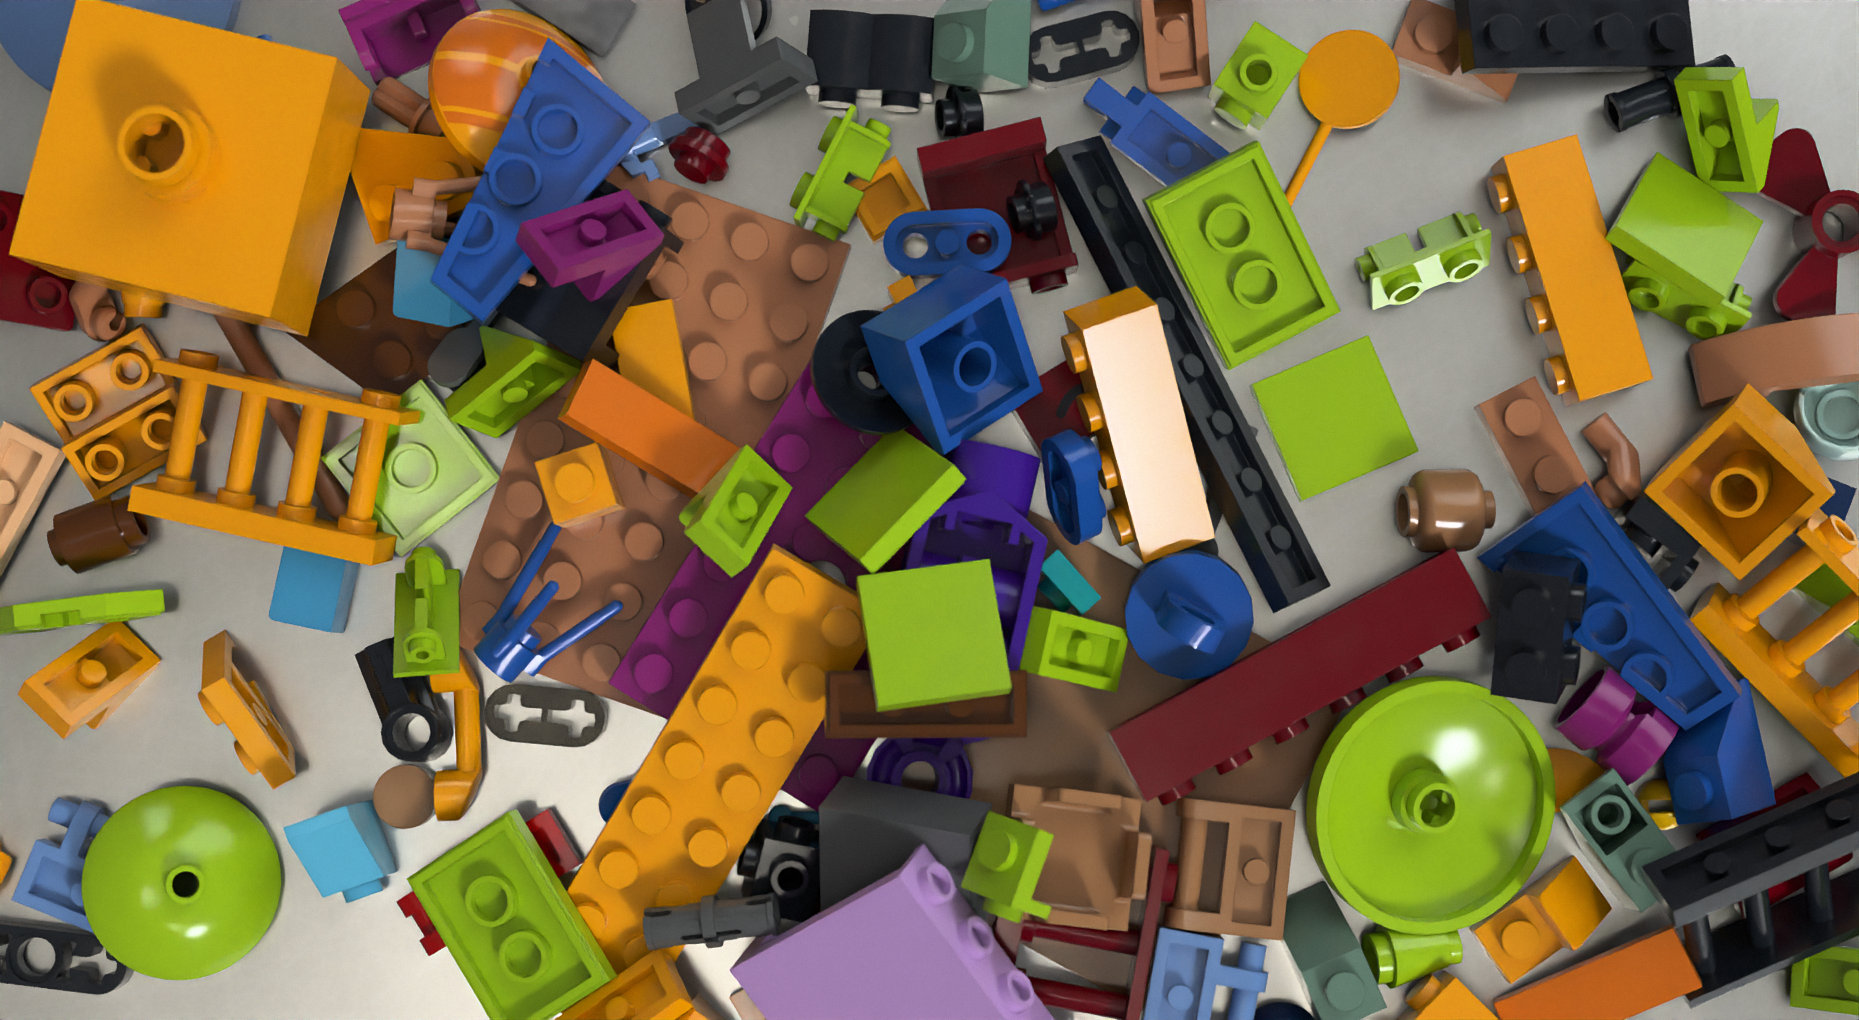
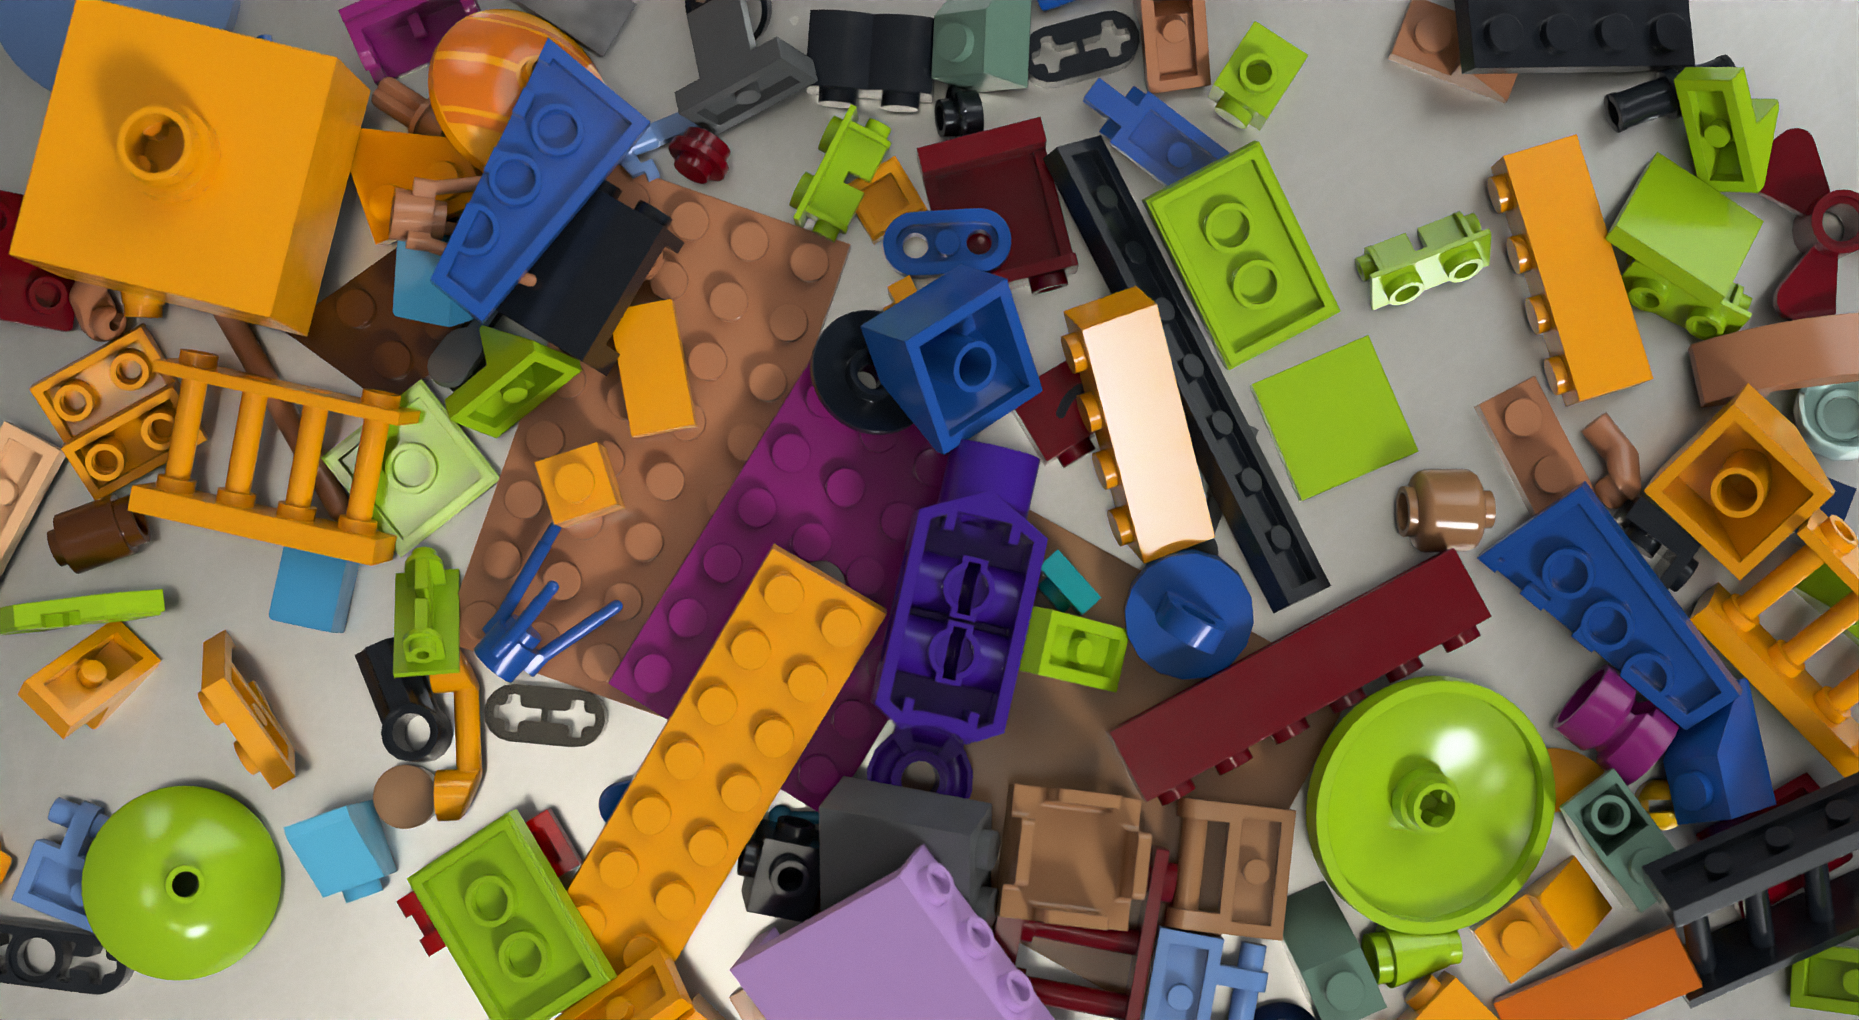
magenta slope [515,189,664,302] -> none
orange tile [557,359,740,499] -> none
dark grey pin [643,892,781,951] -> none
lime slope [678,444,792,577] -> none
lime tile [805,430,966,574] -> none
reddish brown tile [825,670,1027,738] -> none
lime tile [856,559,1012,712] -> none
lime bracket [961,811,1054,924] -> none
black plate [1006,179,1058,241] -> none
blue plate [1041,429,1106,545] -> none
light orange piece [1284,30,1400,207] -> none
black brick [1490,551,1588,704] -> none

